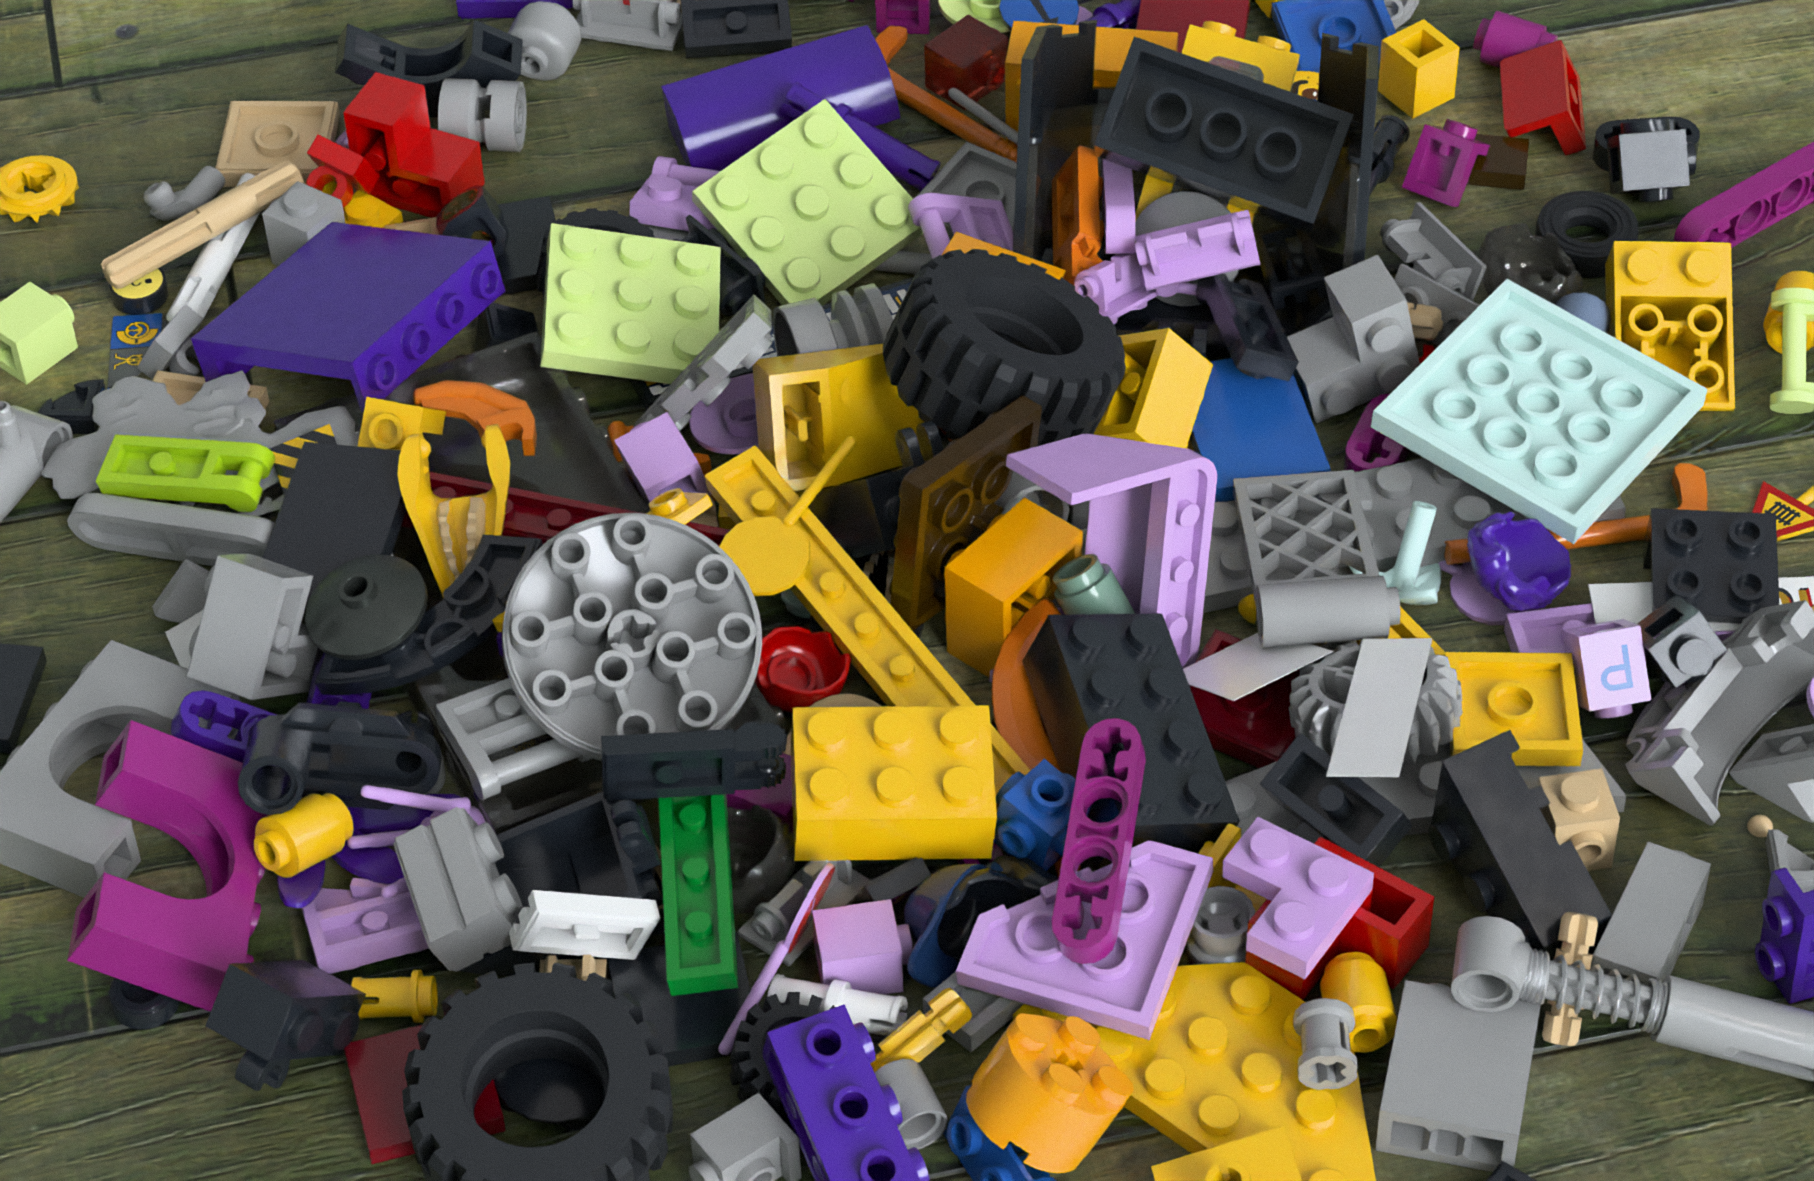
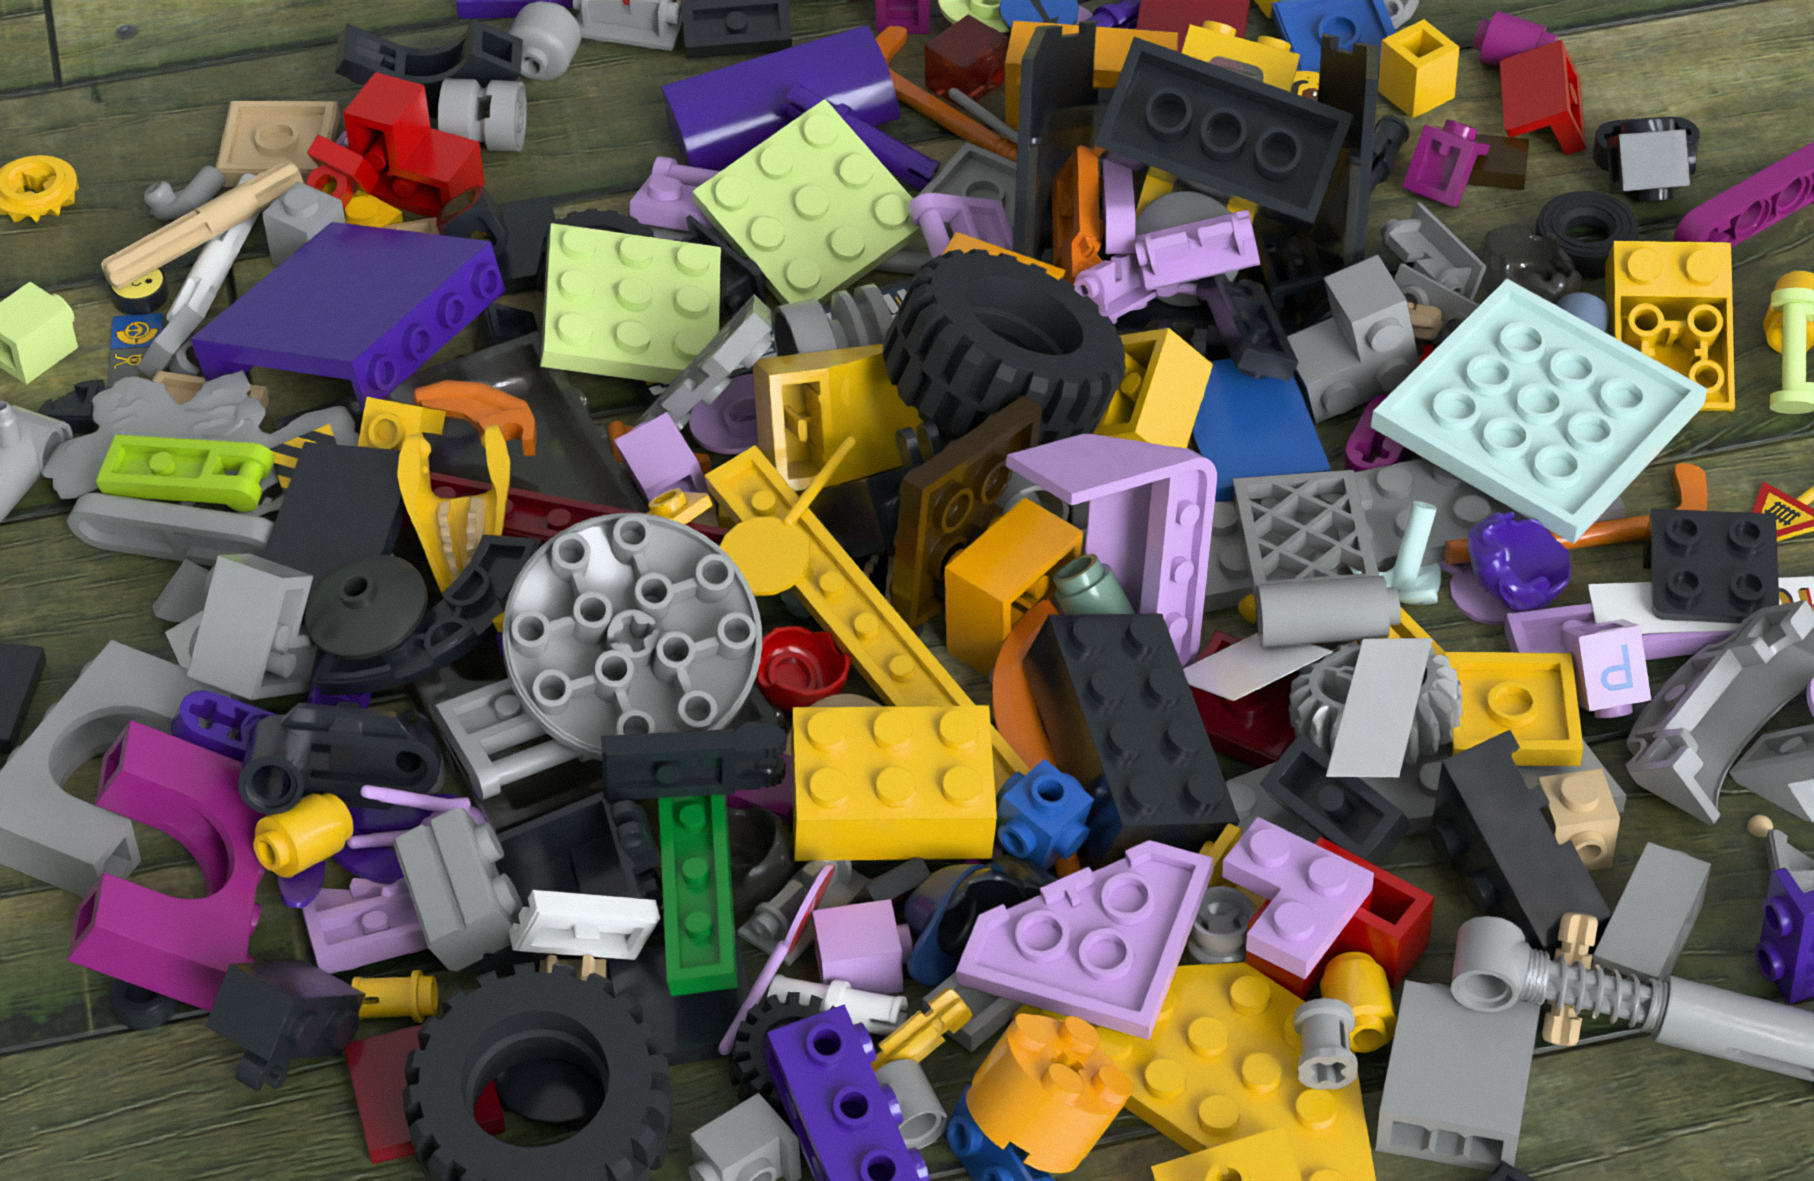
magenta beam [1052,718,1146,964] -> none
brick [1637,594,1727,688] -> none

